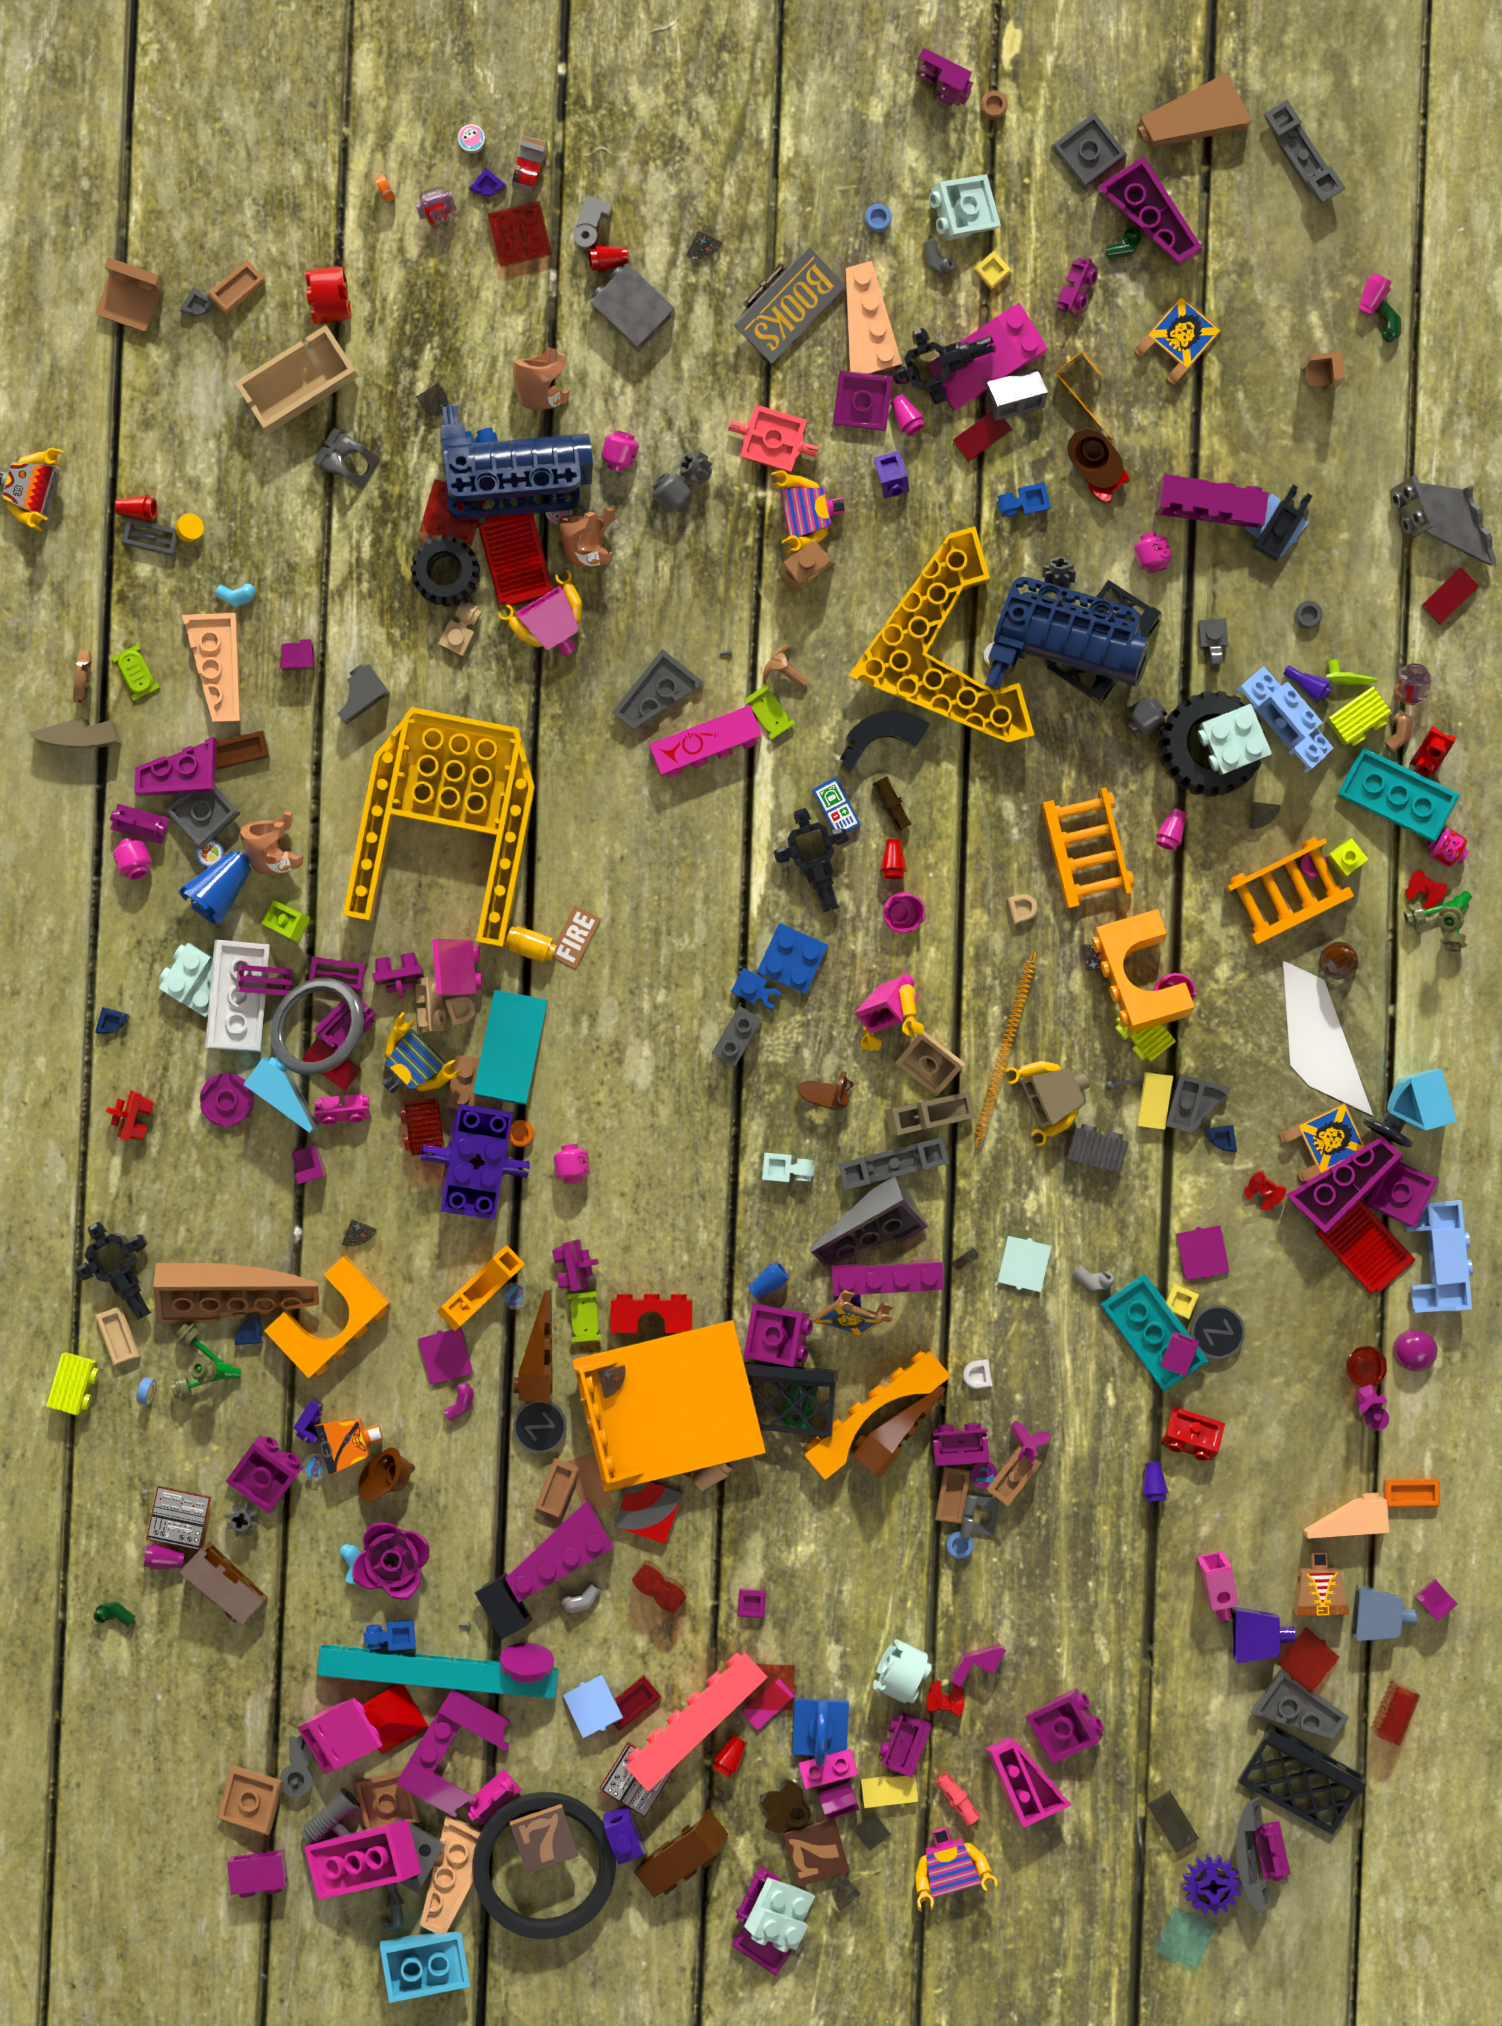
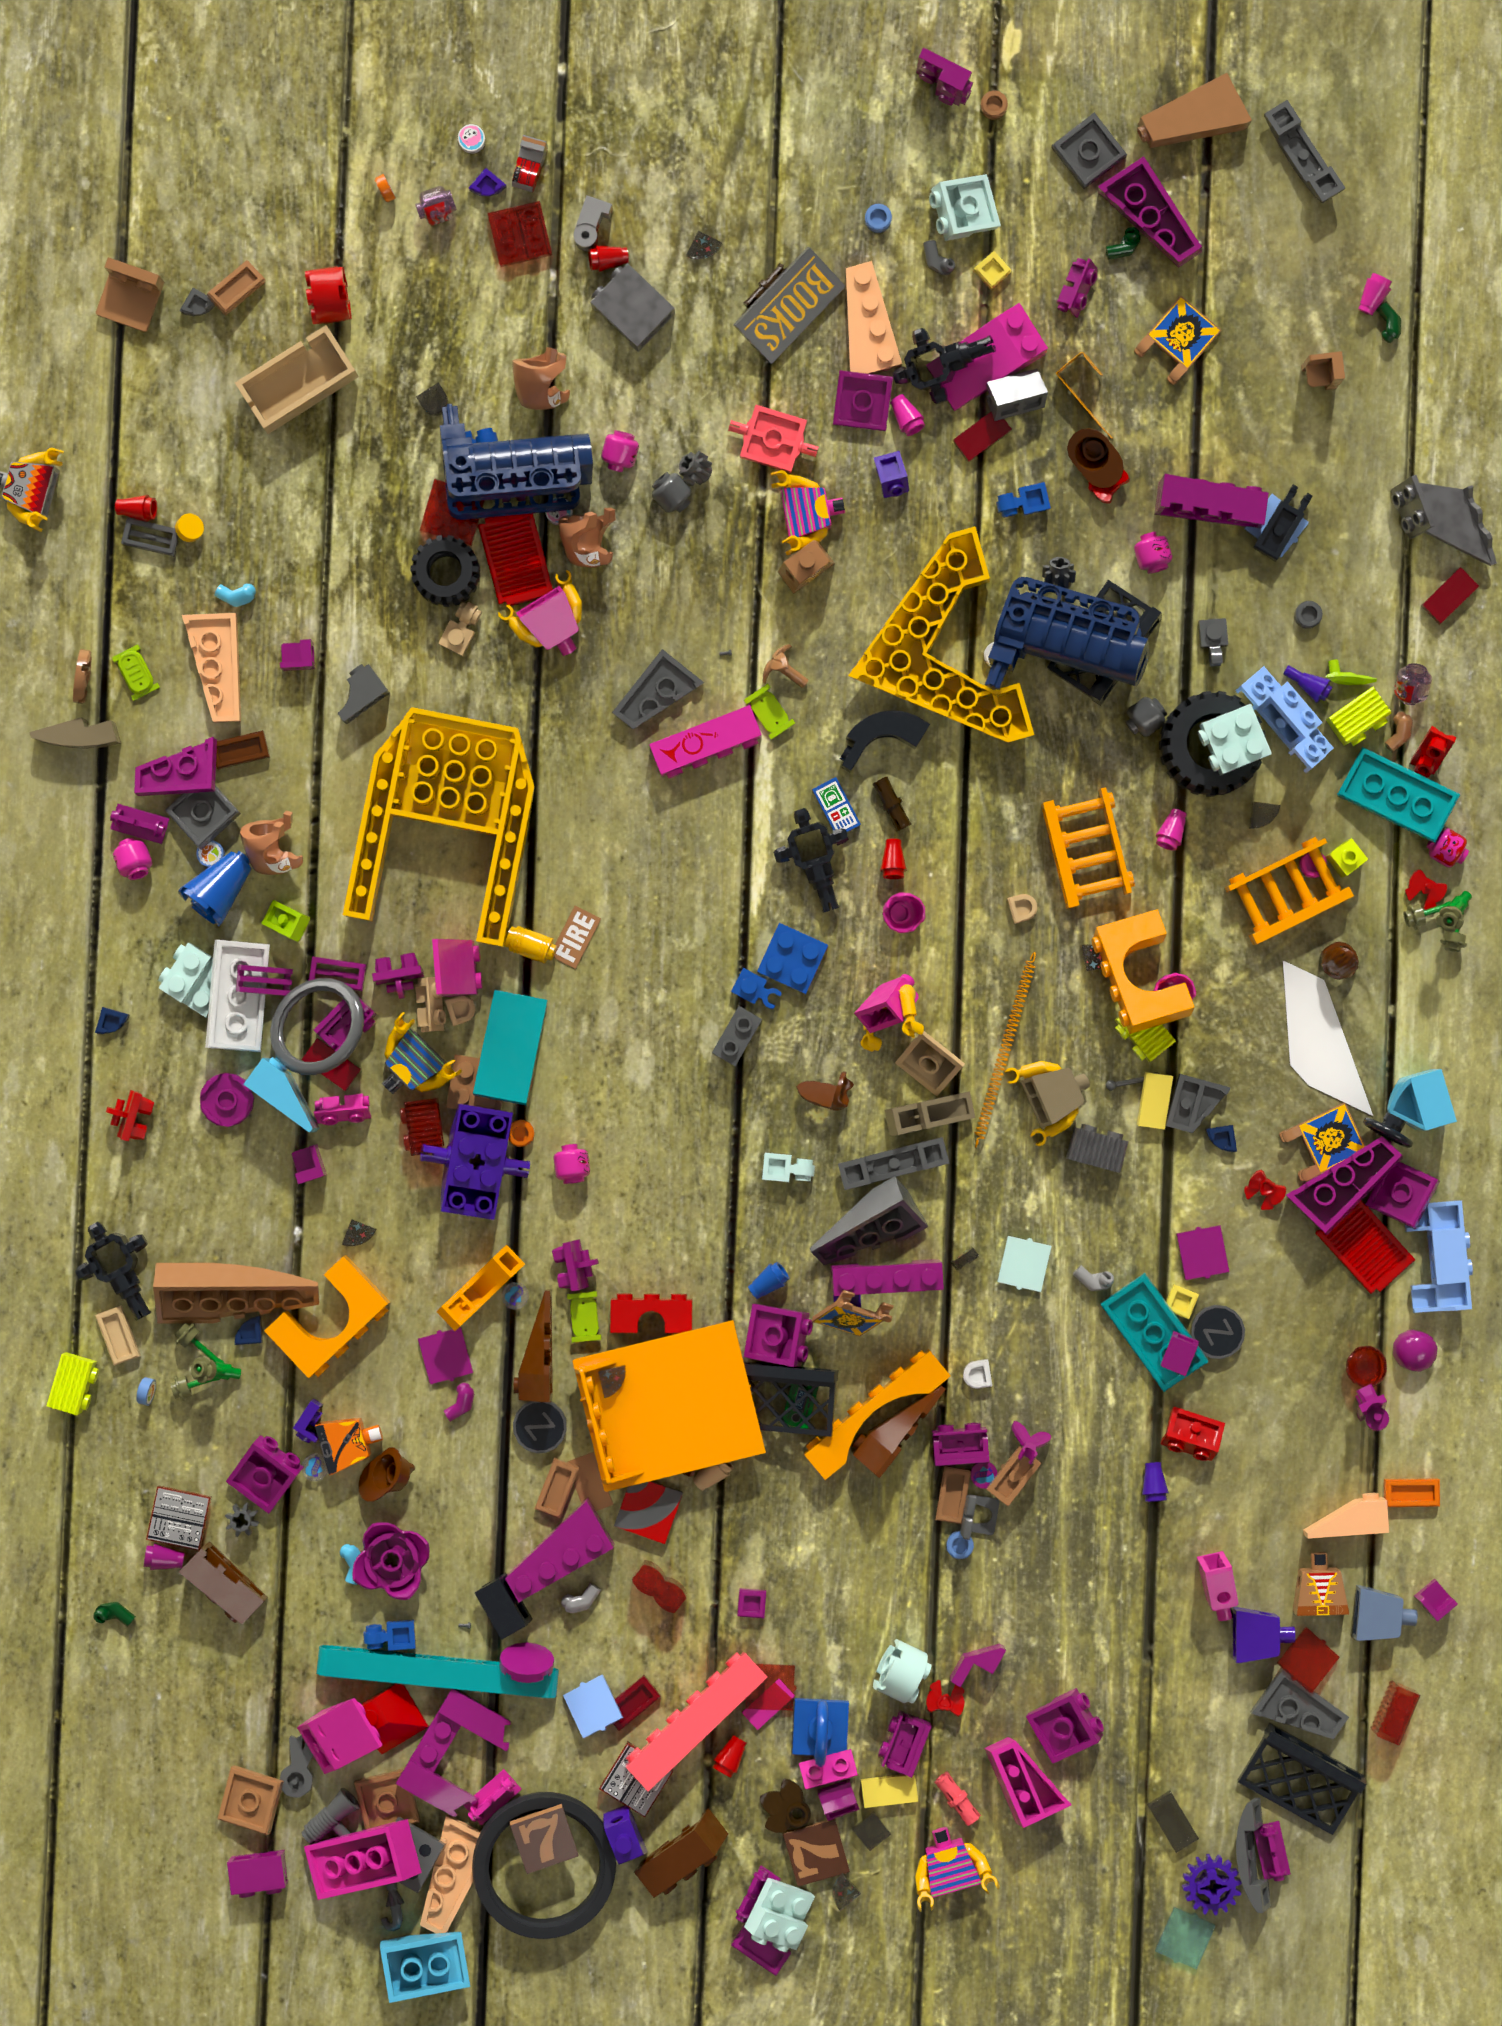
dark grey piece [313,428,379,488] -> none

